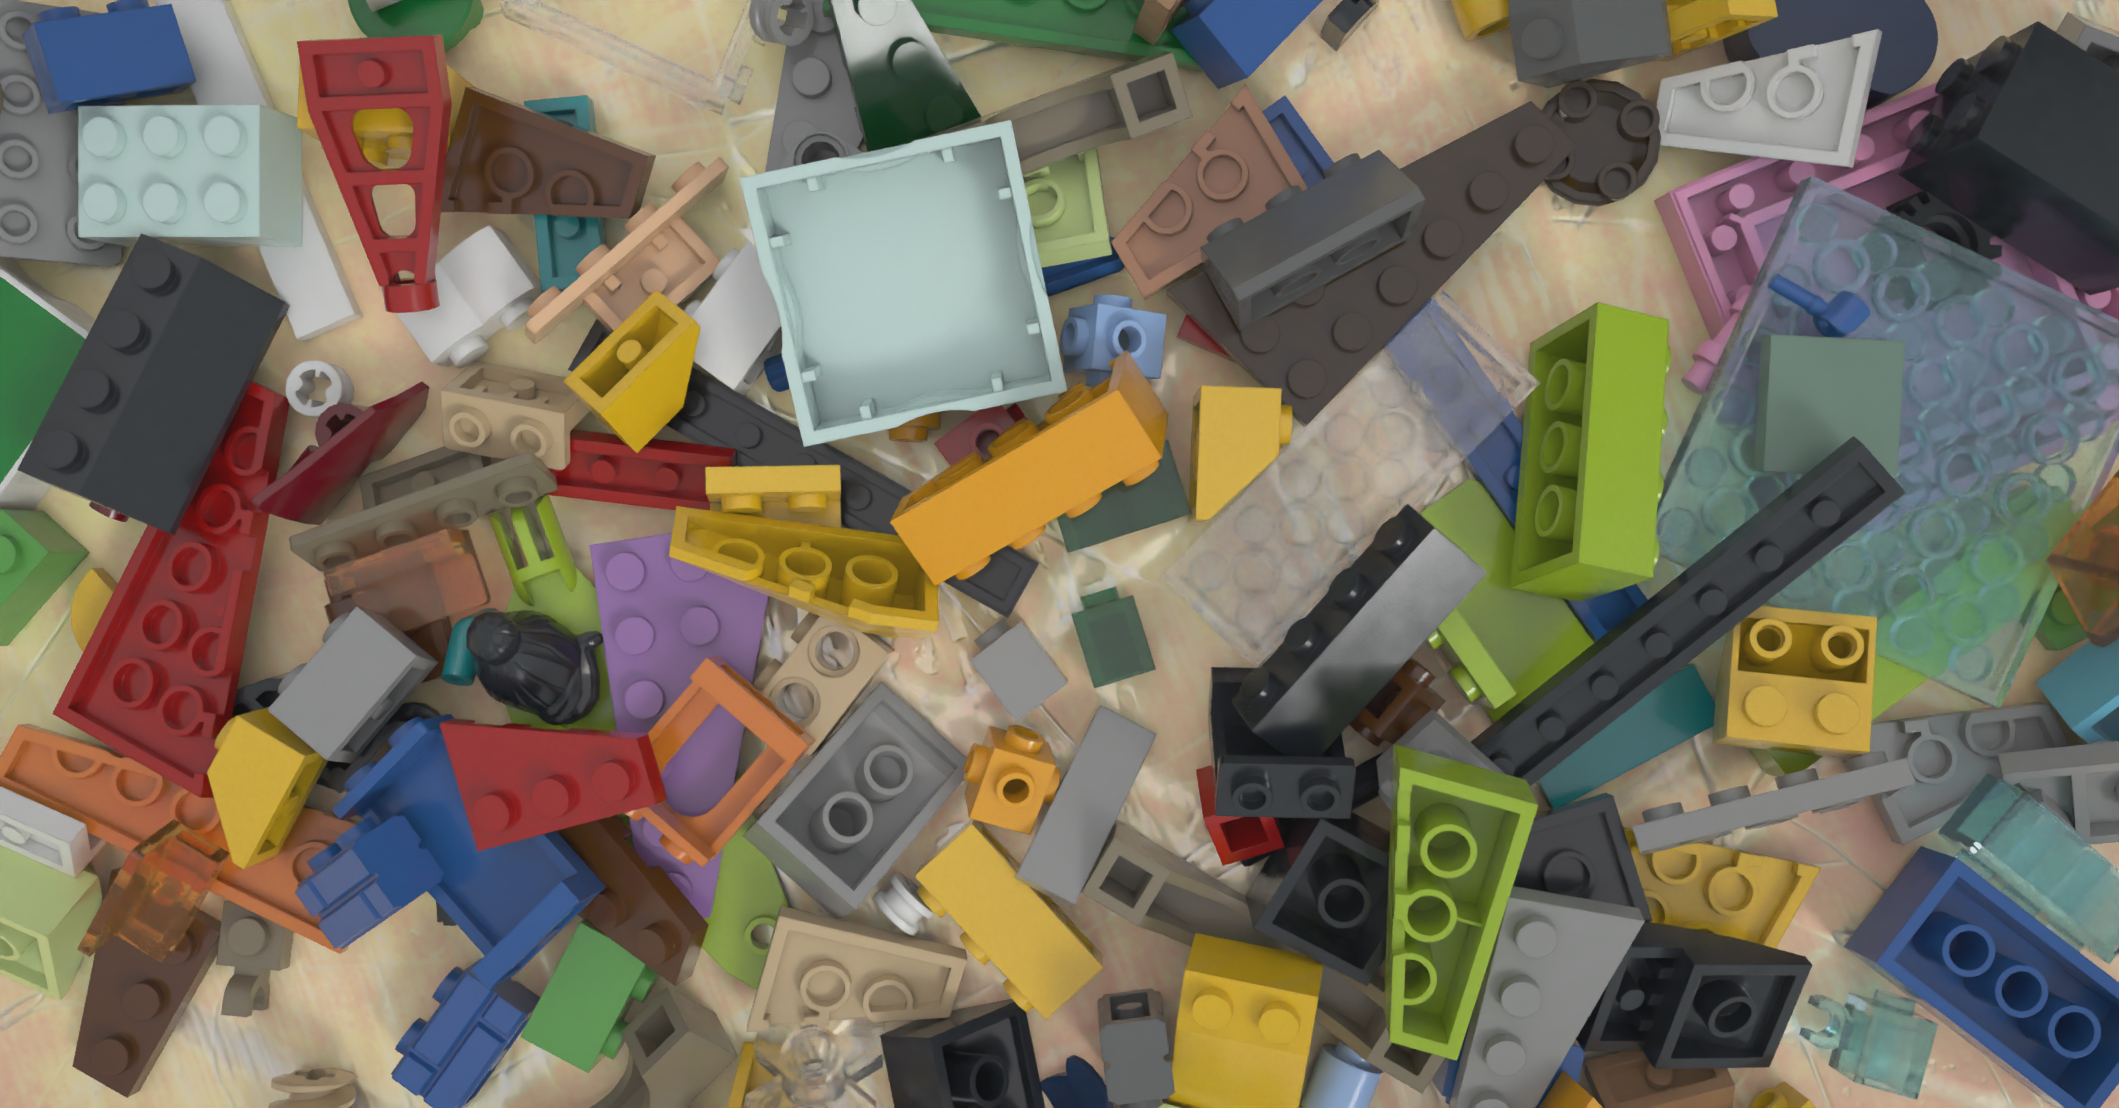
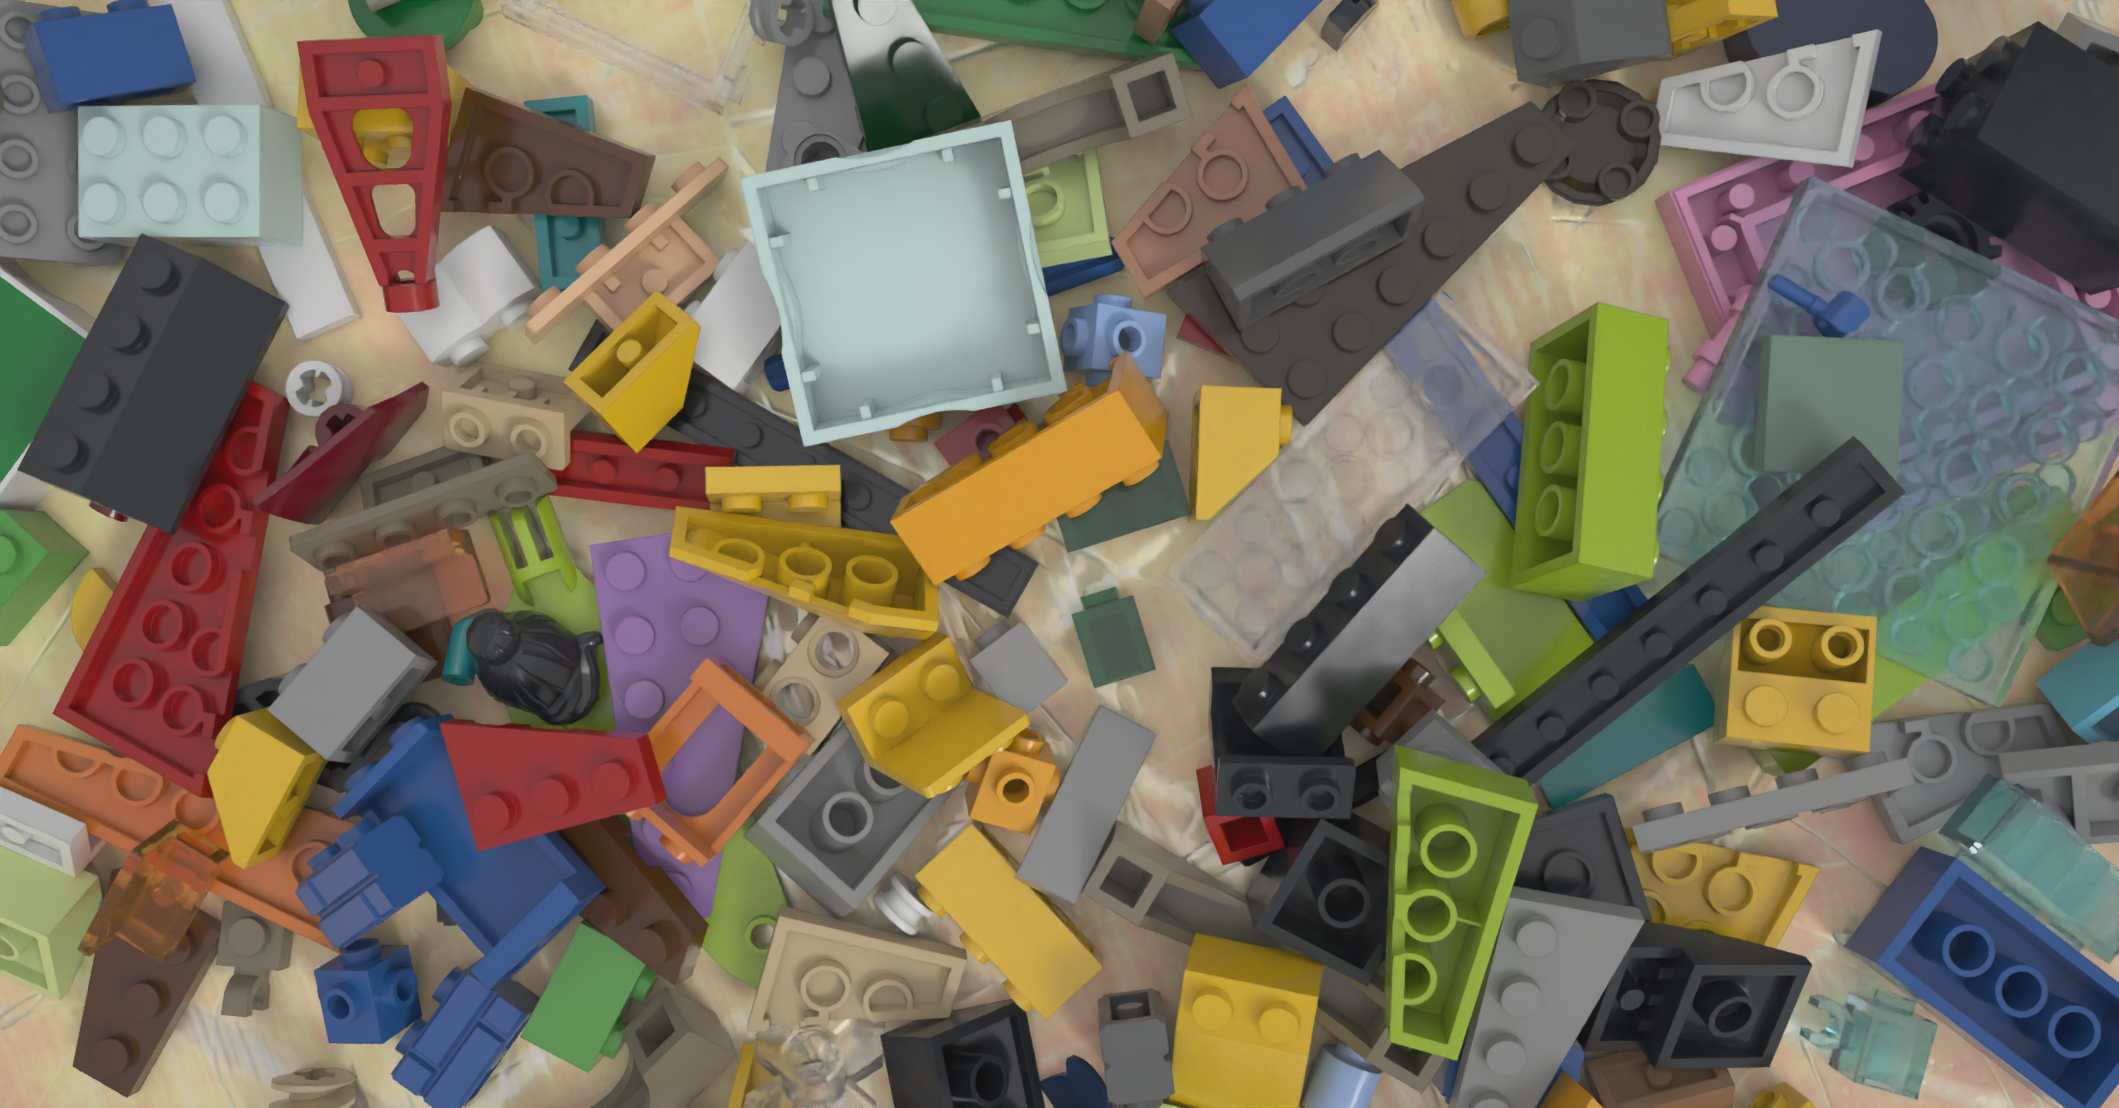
none -> blue brick [314,938,422,1044]
none -> yellow bracket [835,632,1031,799]

